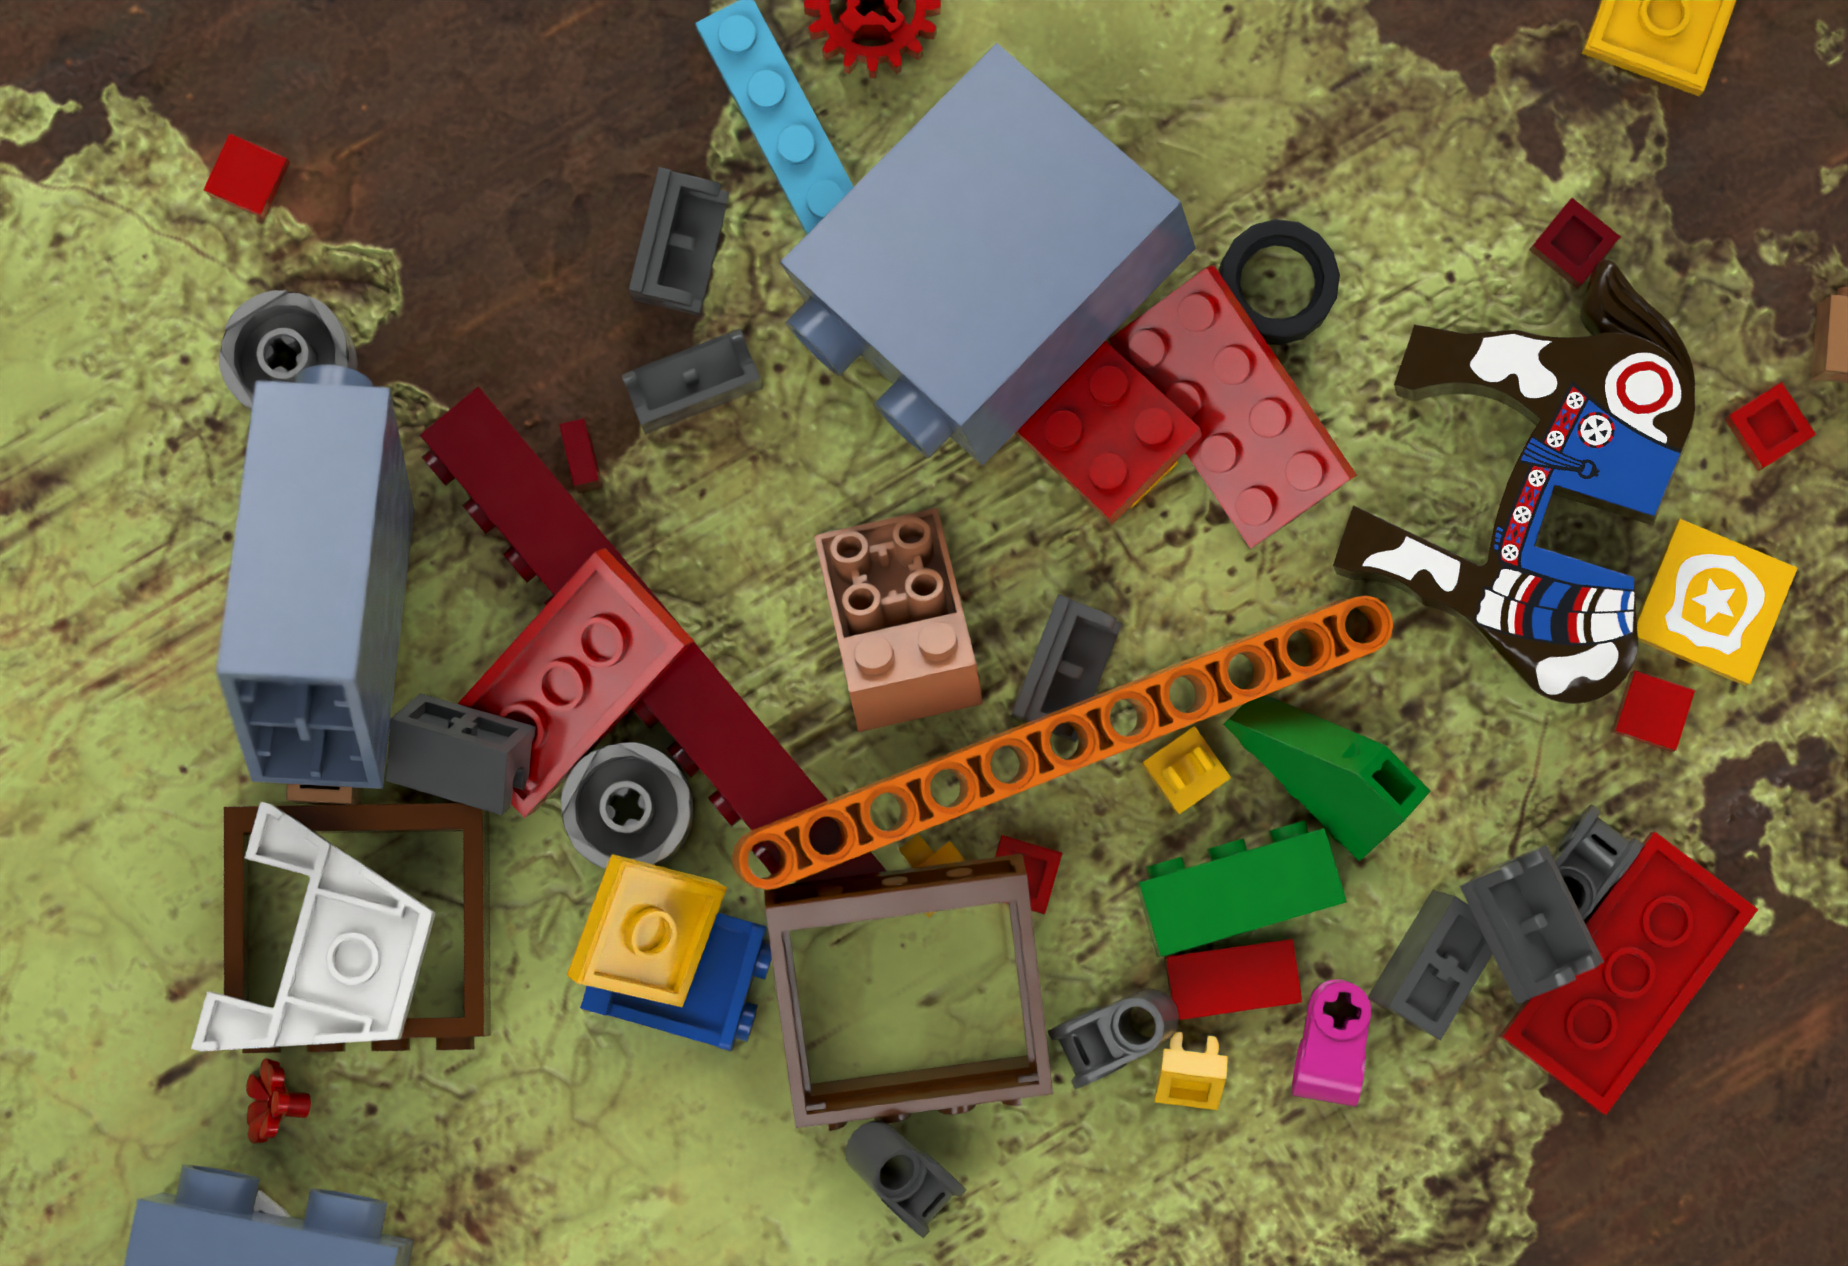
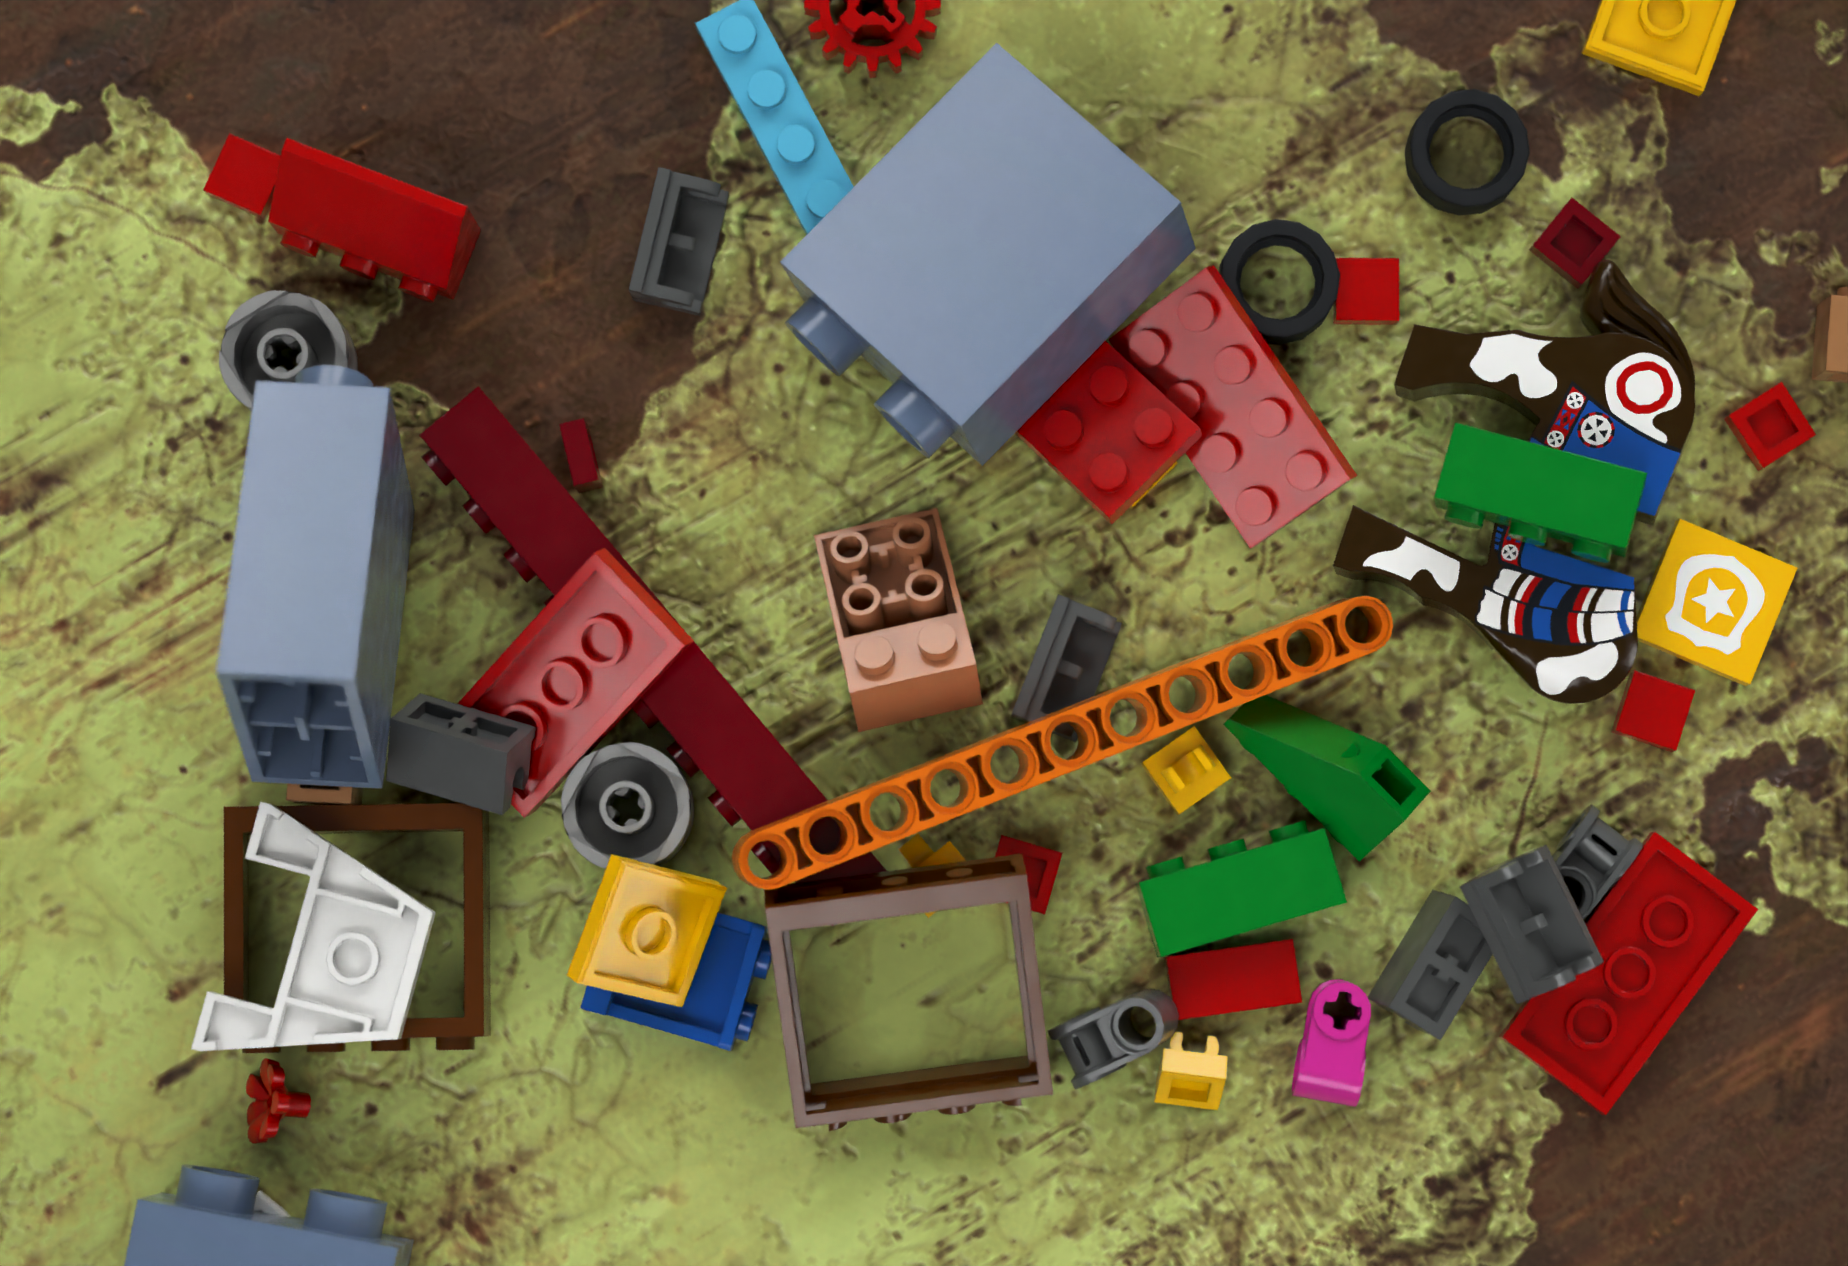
dark grey hinge [622,329,763,434] -> none
dark grey piece [845,1121,967,1238] -> none
none -> red slope [268,138,481,303]
none -> red tile [1333,258,1399,325]
none -> black tyre [1404,89,1530,216]
none -> green brick [1434,422,1647,563]

